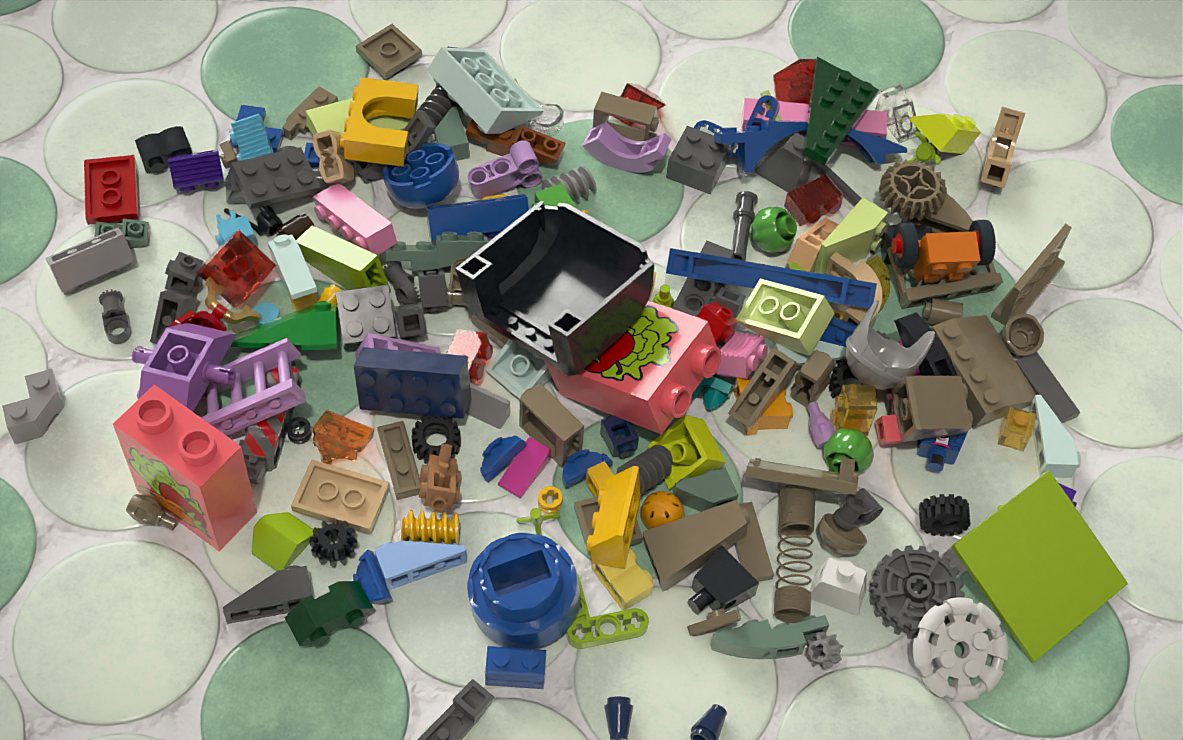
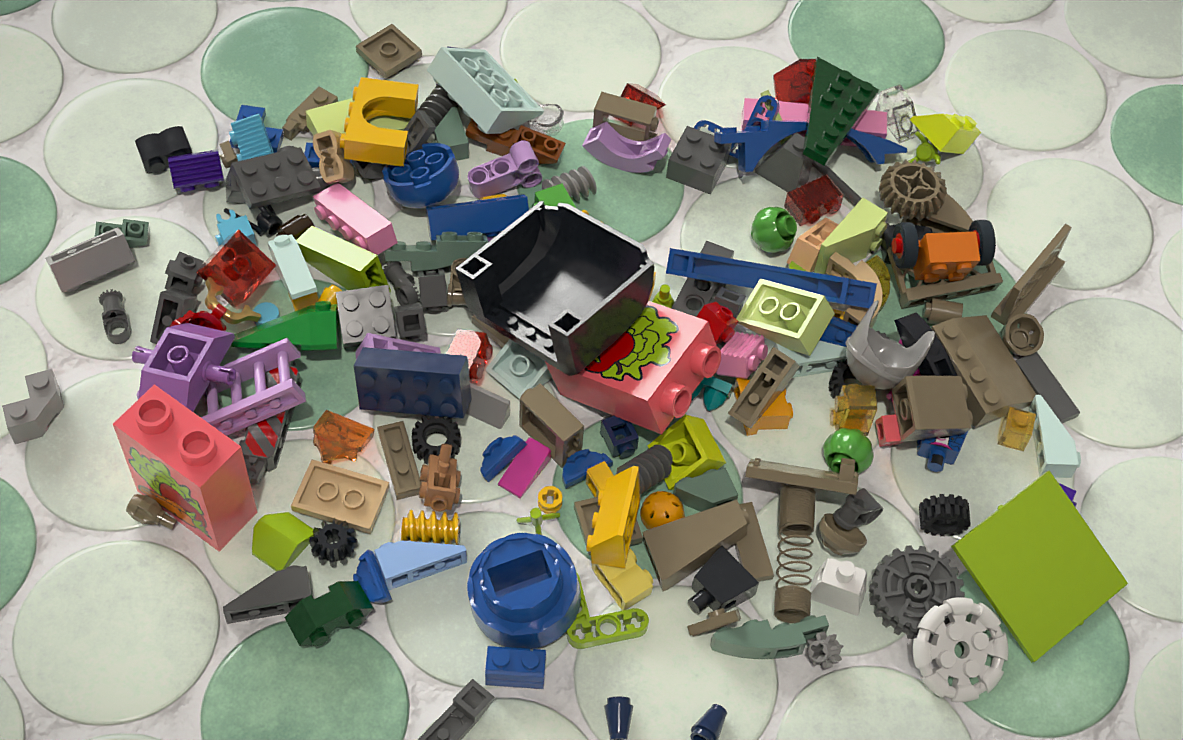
red plate [84,155,139,225] -> none
black bush [286,417,312,445] -> none
dark grey pin [731,191,758,261] -> none
dark tan brick [791,350,834,408] -> none
lavender piece [807,402,835,449] -> none
tan arch [980,106,1026,188] -> none

